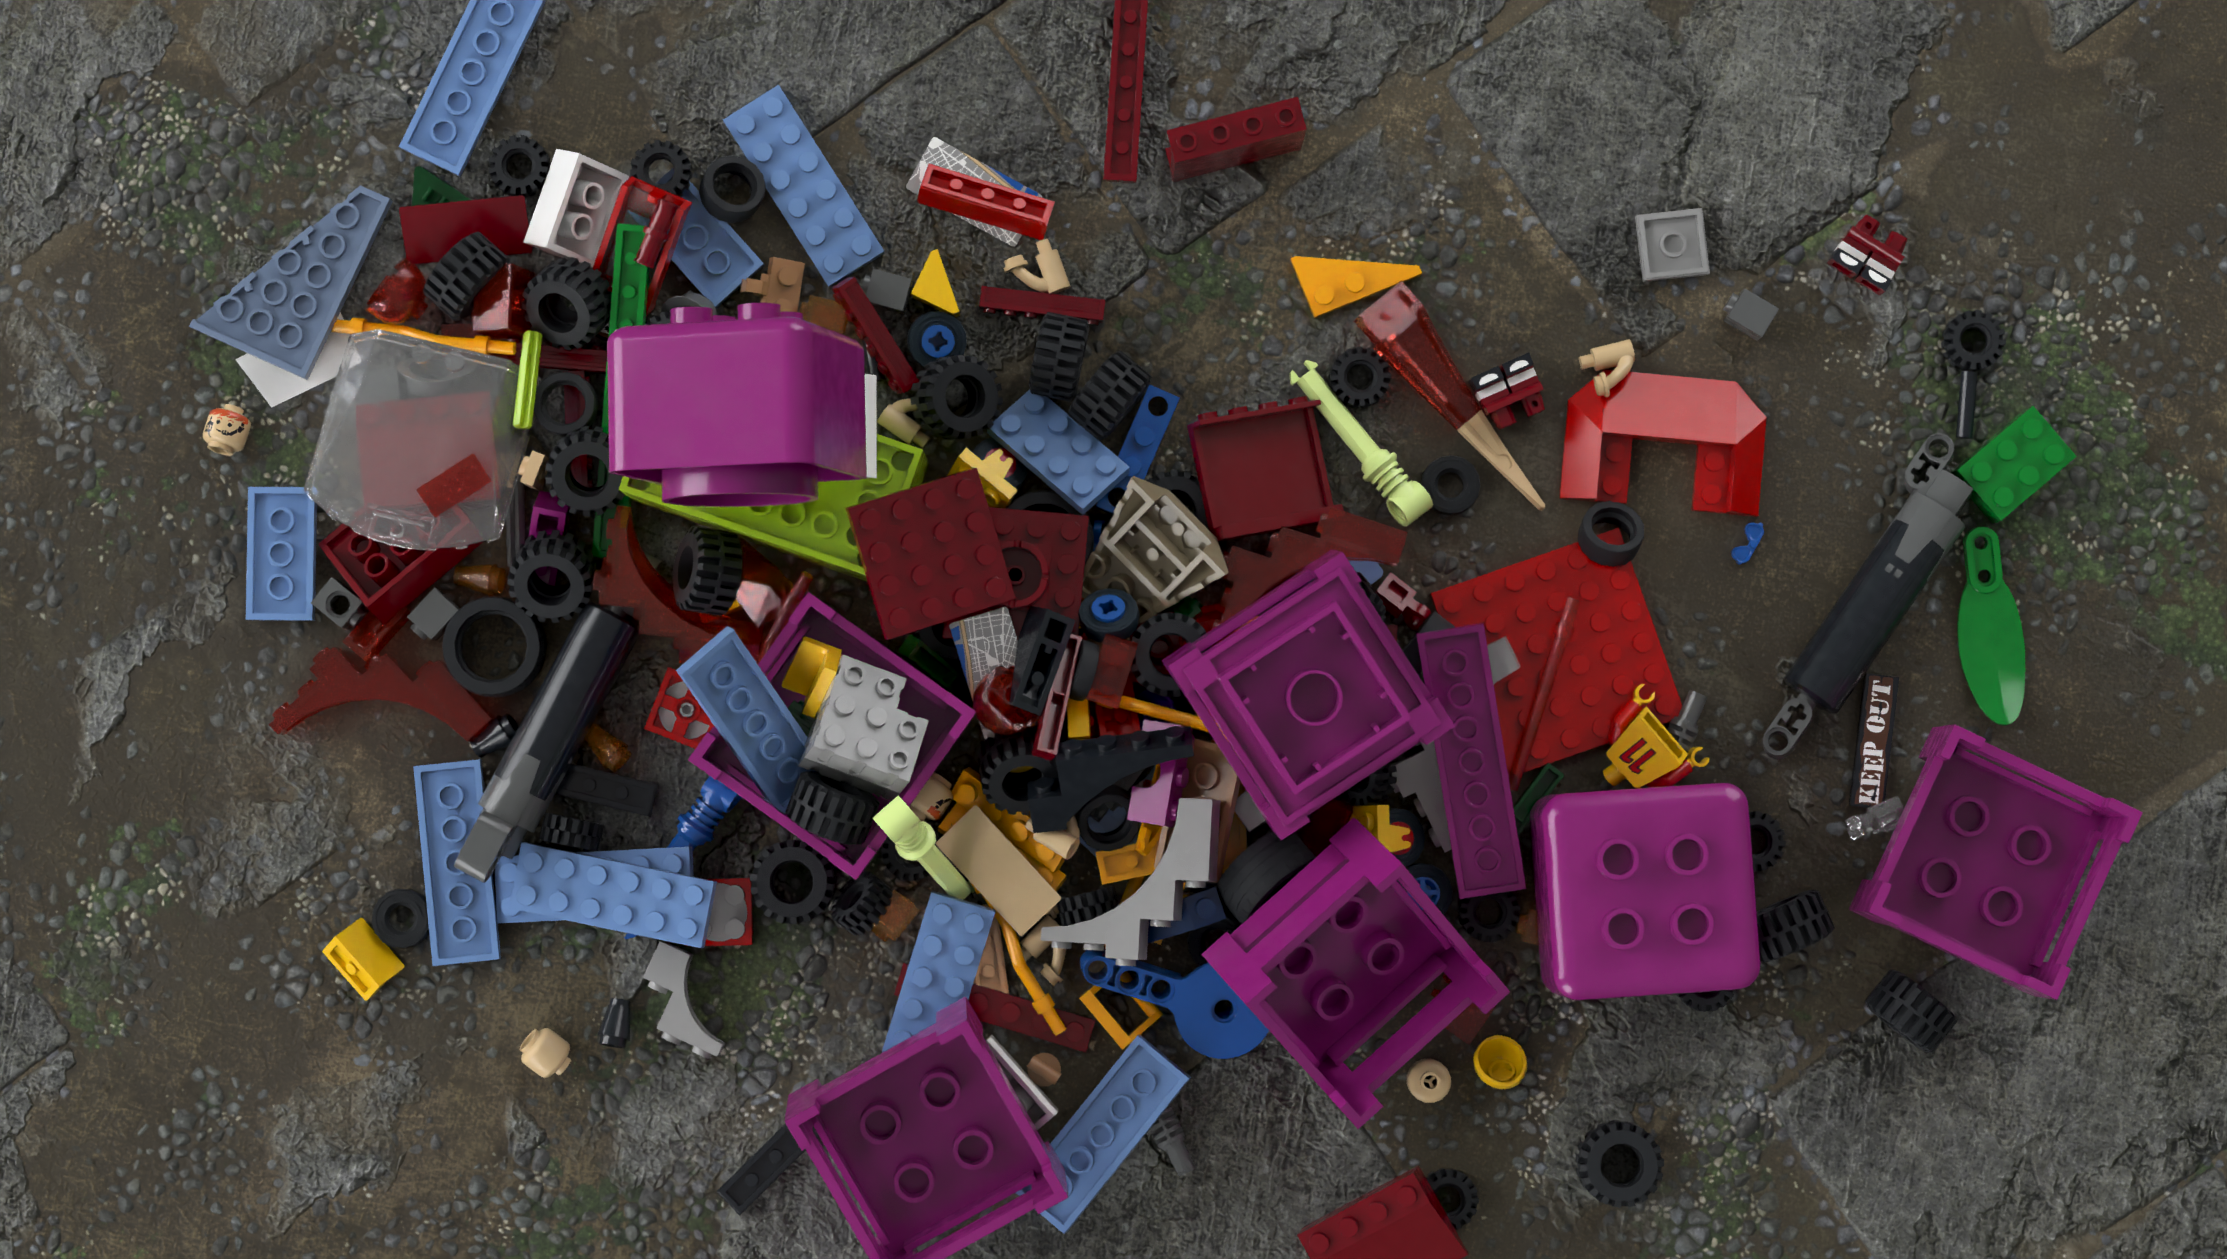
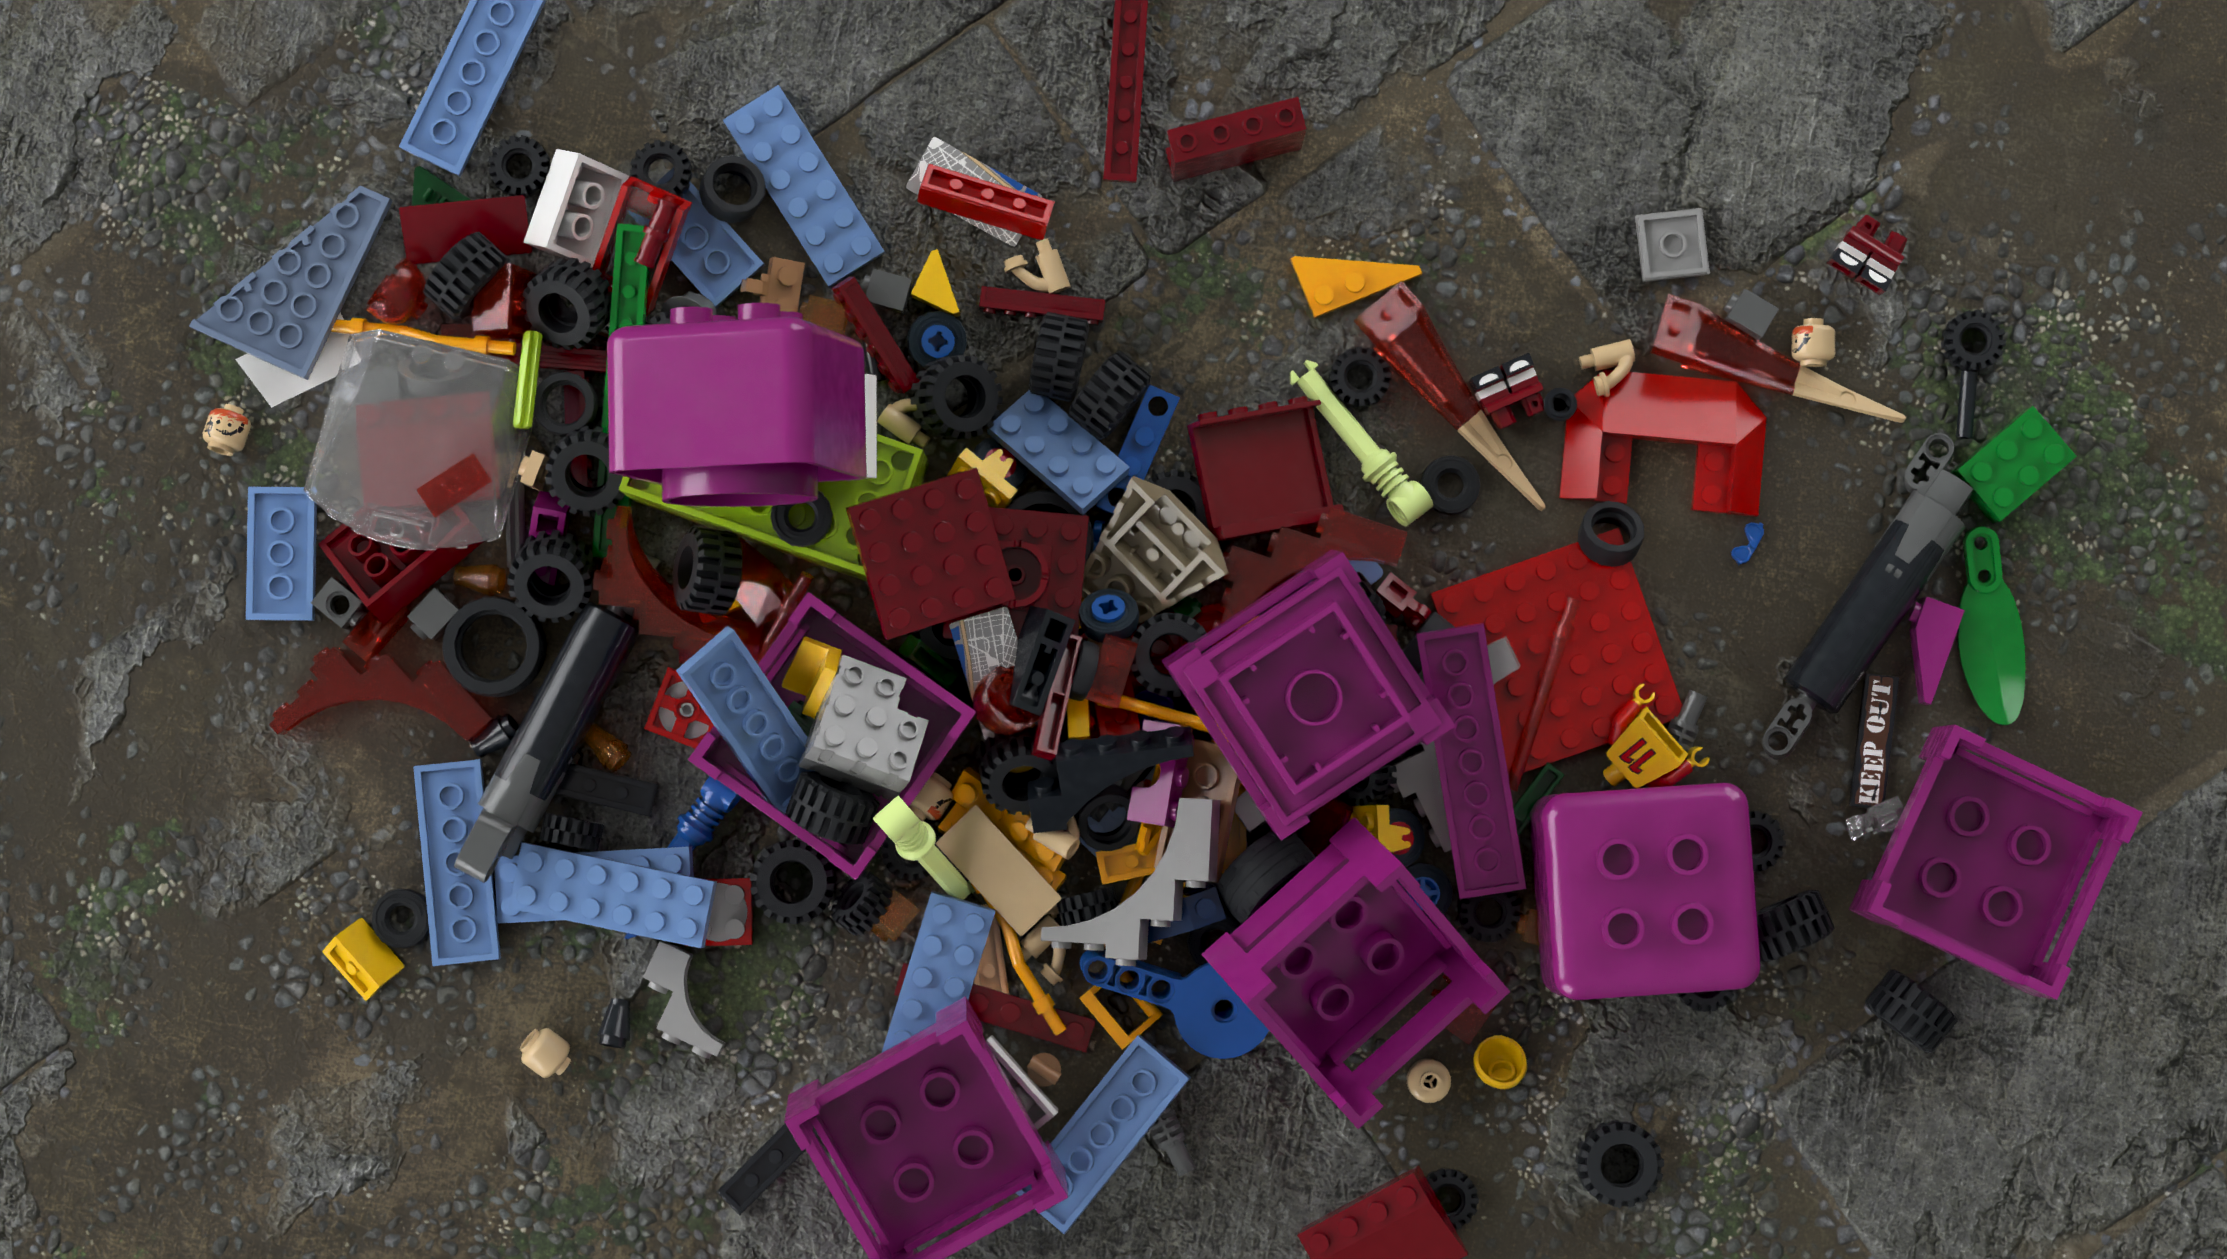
none -> black tyre [770,491,833,547]
none -> black cone [1544,388,1577,421]
none -> clear red plate [1651,293,1906,423]
none -> tan head [1792,318,1835,367]
none -> magenta slope [1908,597,1965,705]

